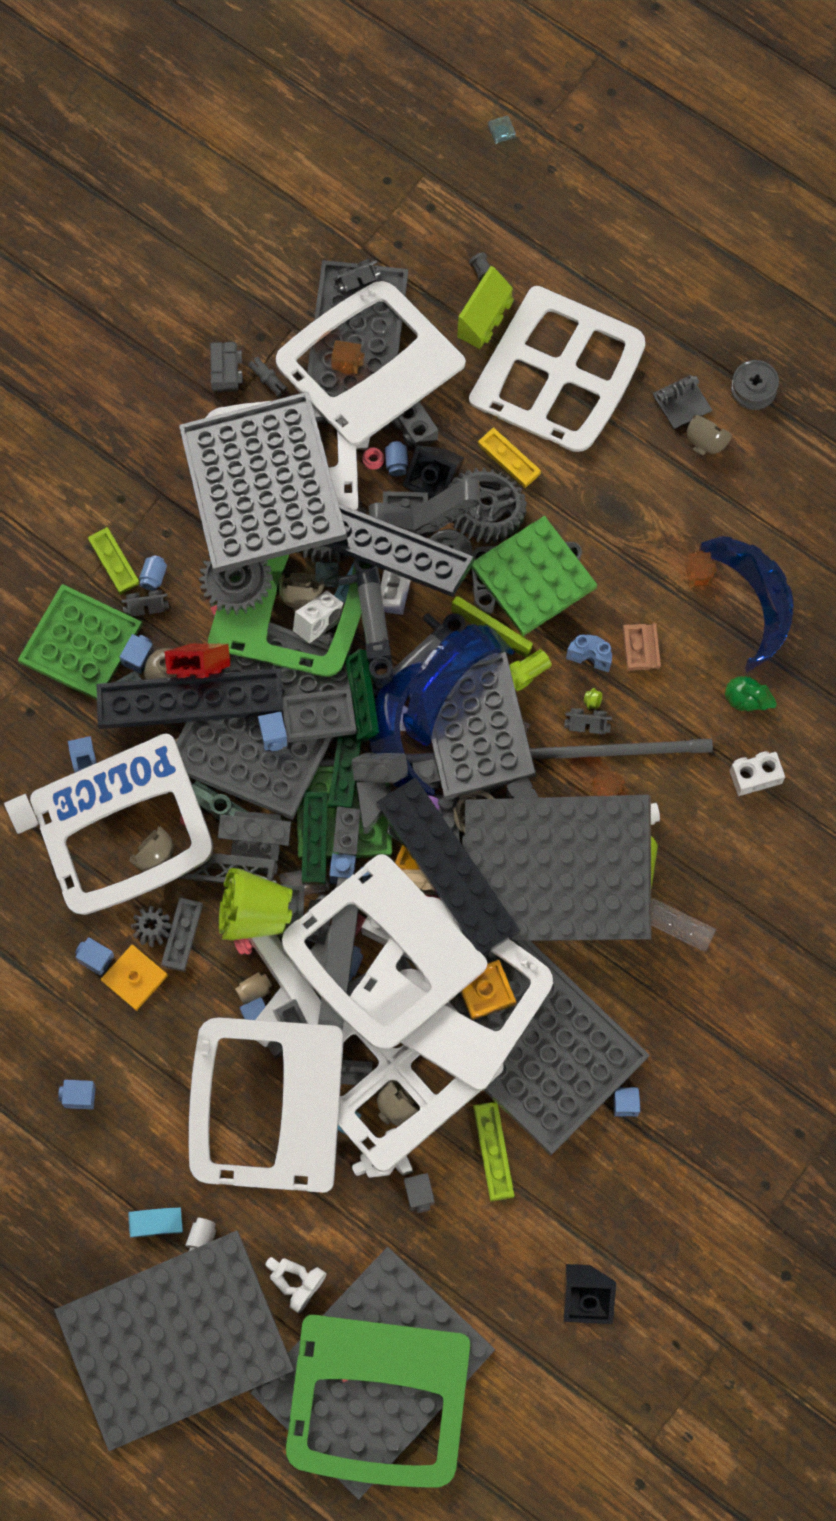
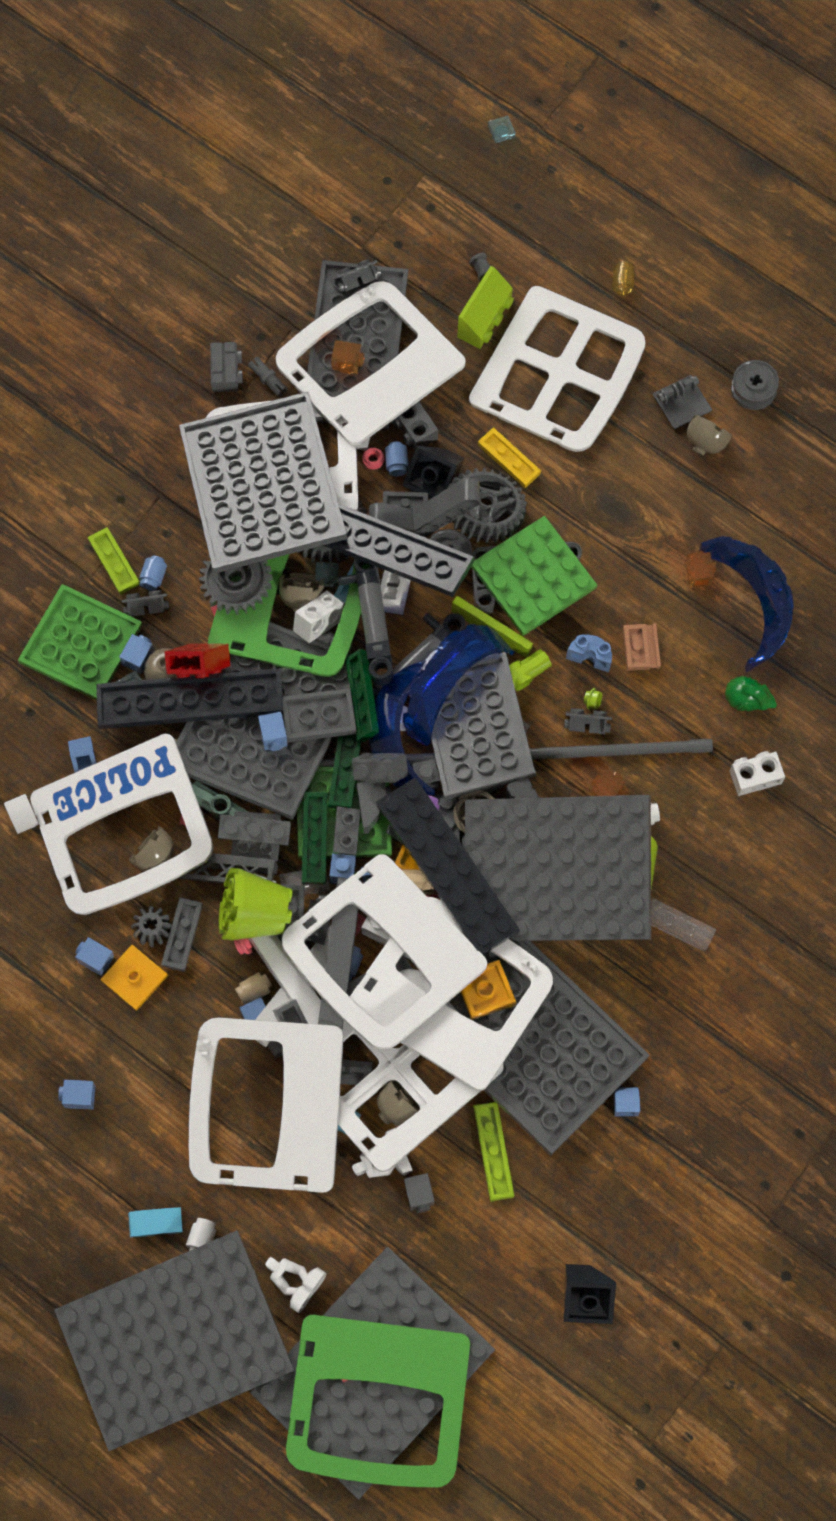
none -> clear yellow brick [612,261,635,296]

